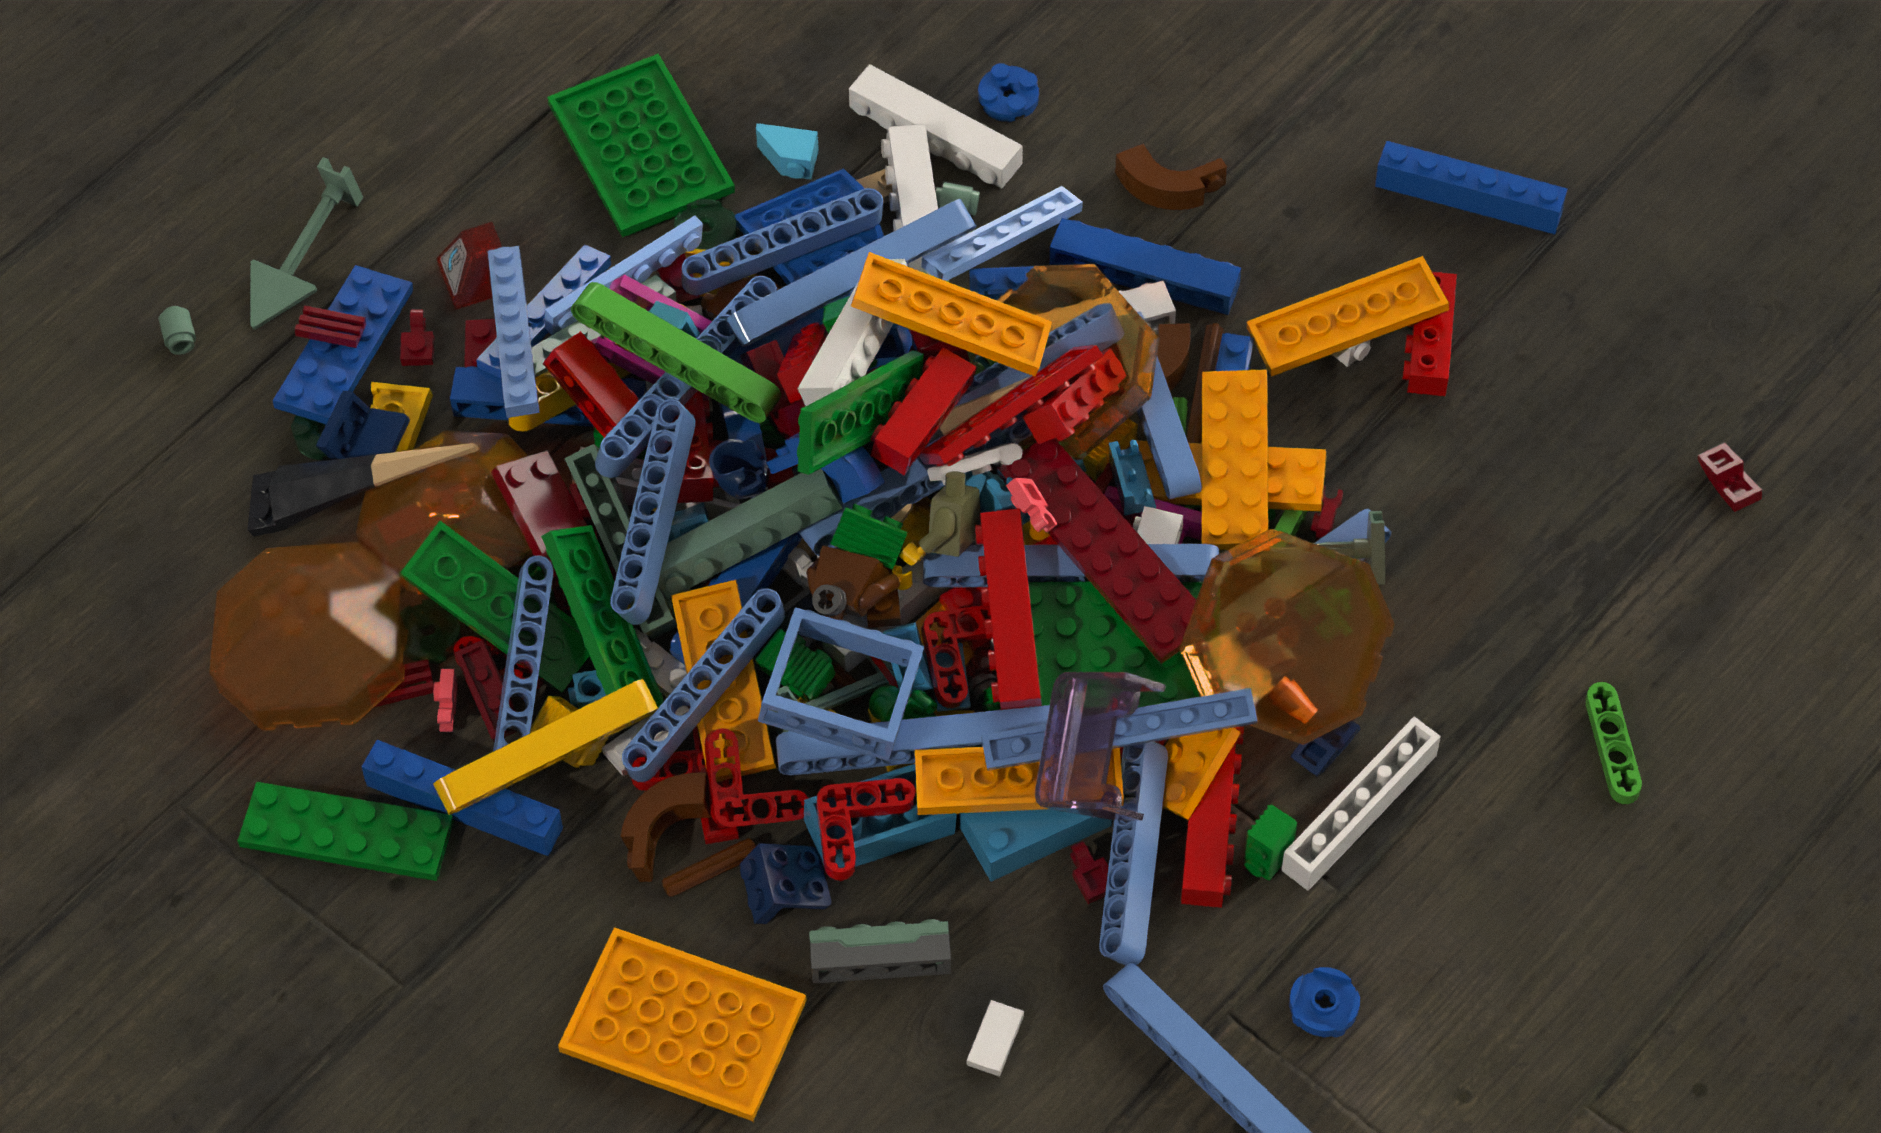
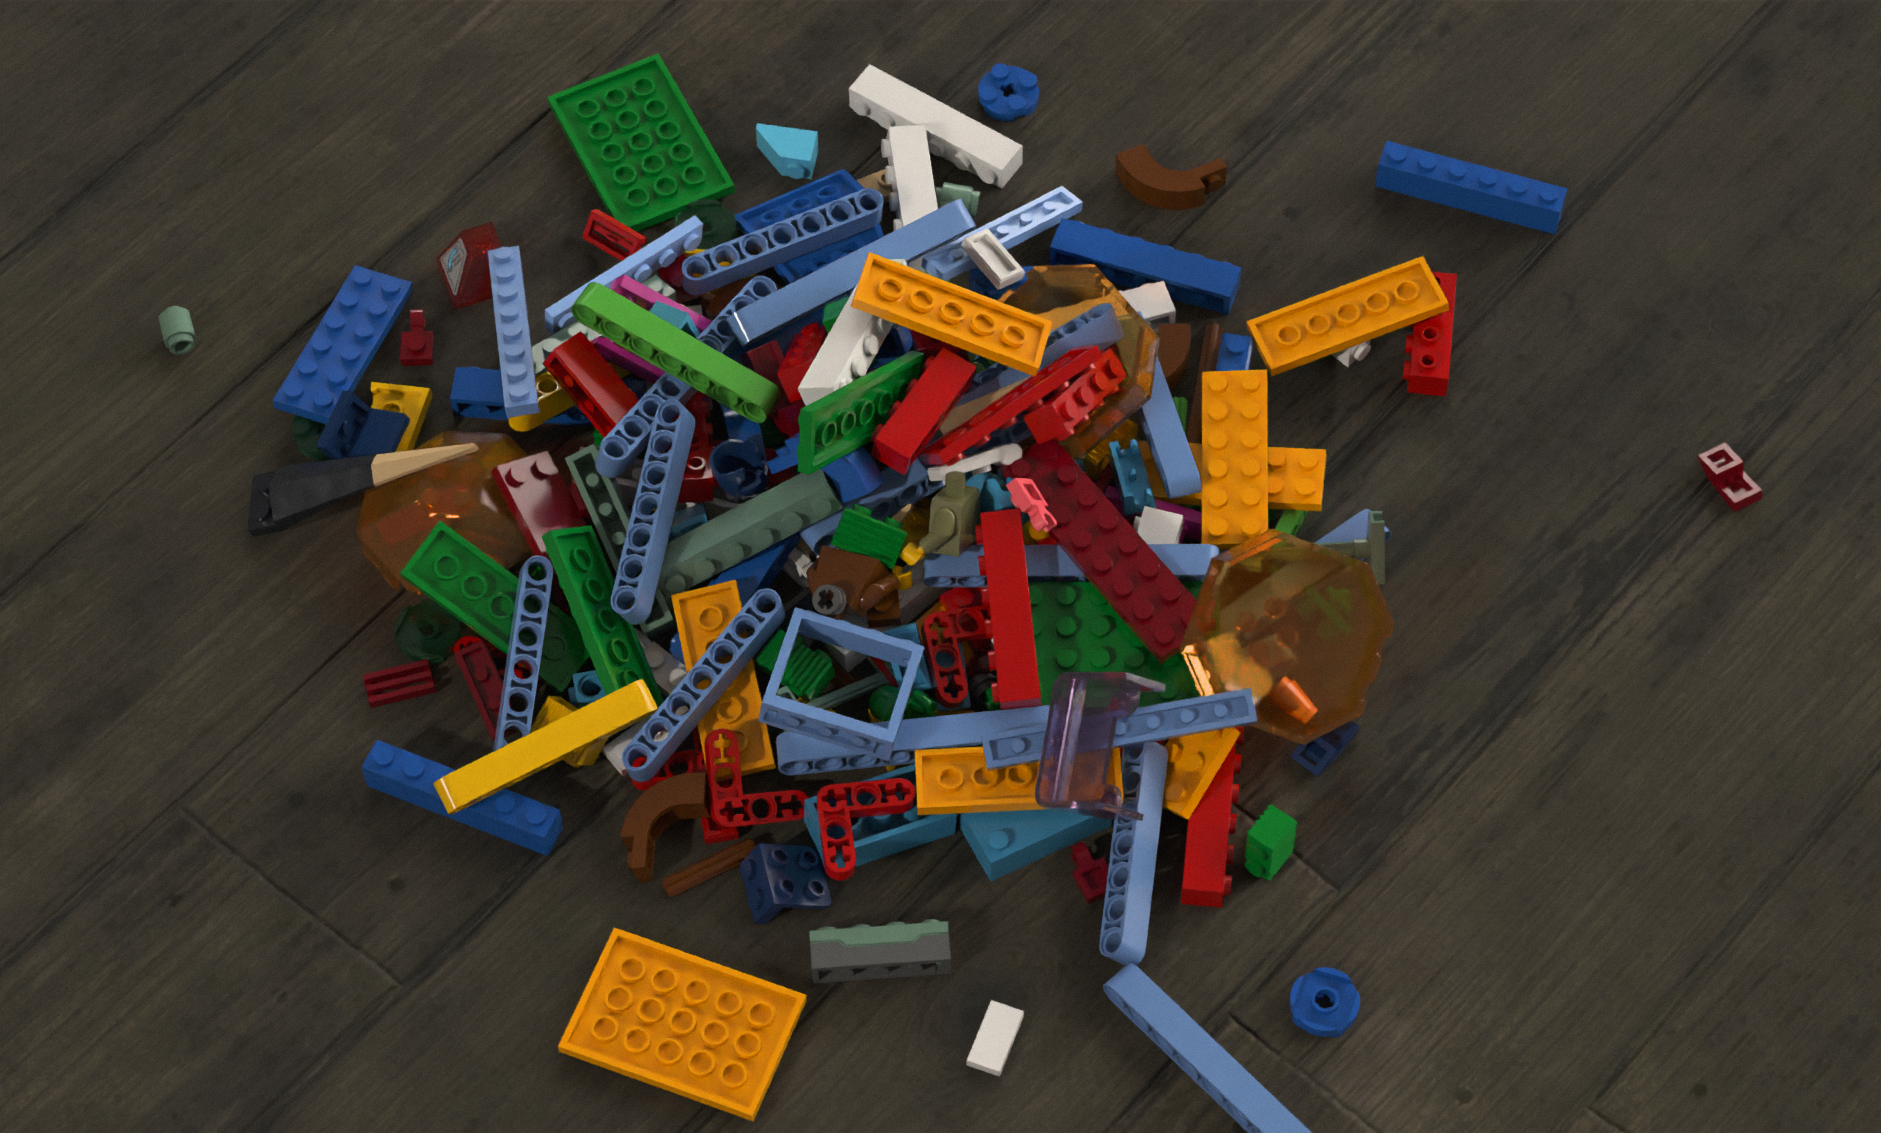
clear orange windscreen [209,542,407,730] -> none
green plate [238,782,454,881] -> none
sand green piece [250,157,363,330] -> none
dark red tile [295,306,366,348] -> none
coral plate [433,669,458,732] -> none
dark red plate [465,319,497,368] -> none
plate [477,245,611,379] -> none
white brick [1282,717,1441,891] -> none
dark red plate [1311,486,1343,542] -> none
bright green beam [1585,682,1642,804] -> none
none -> red tile [582,209,646,261]
none -> white tile [961,228,1025,290]

